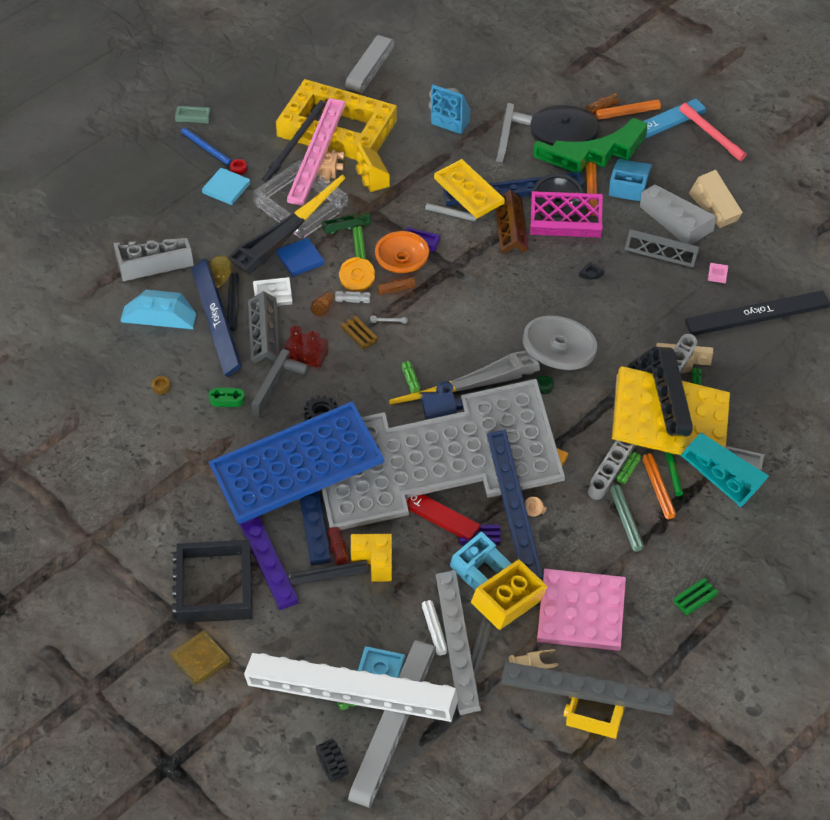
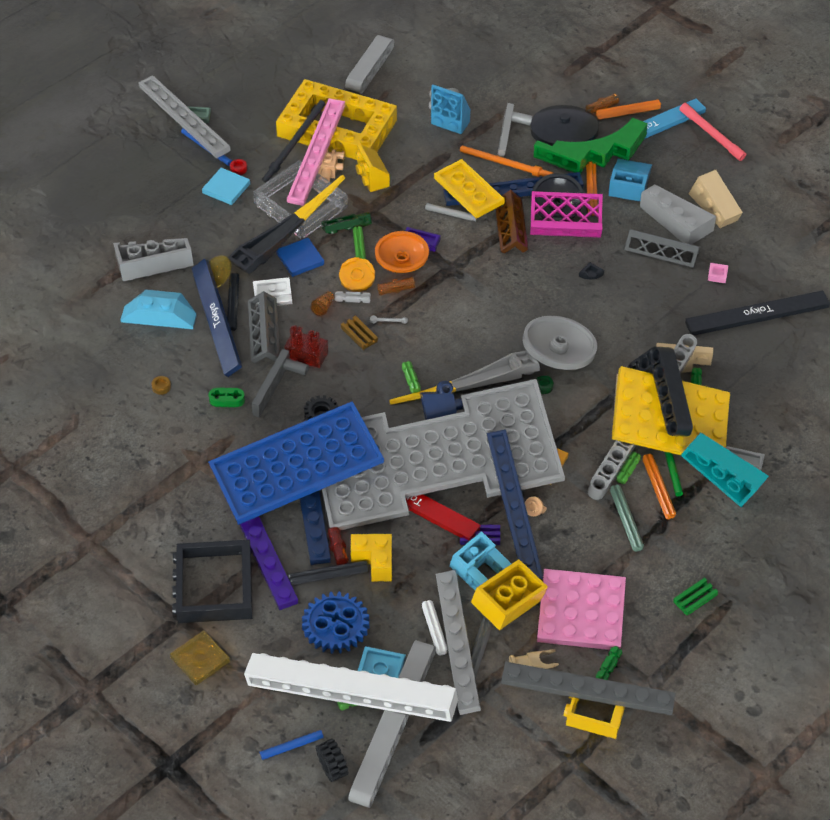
none -> light grey plate [139,75,231,159]
none -> blue bar [259,730,324,760]
none -> blue gear [302,591,369,654]
none -> orange bar [460,145,554,177]
none -> green axle [596,646,622,680]

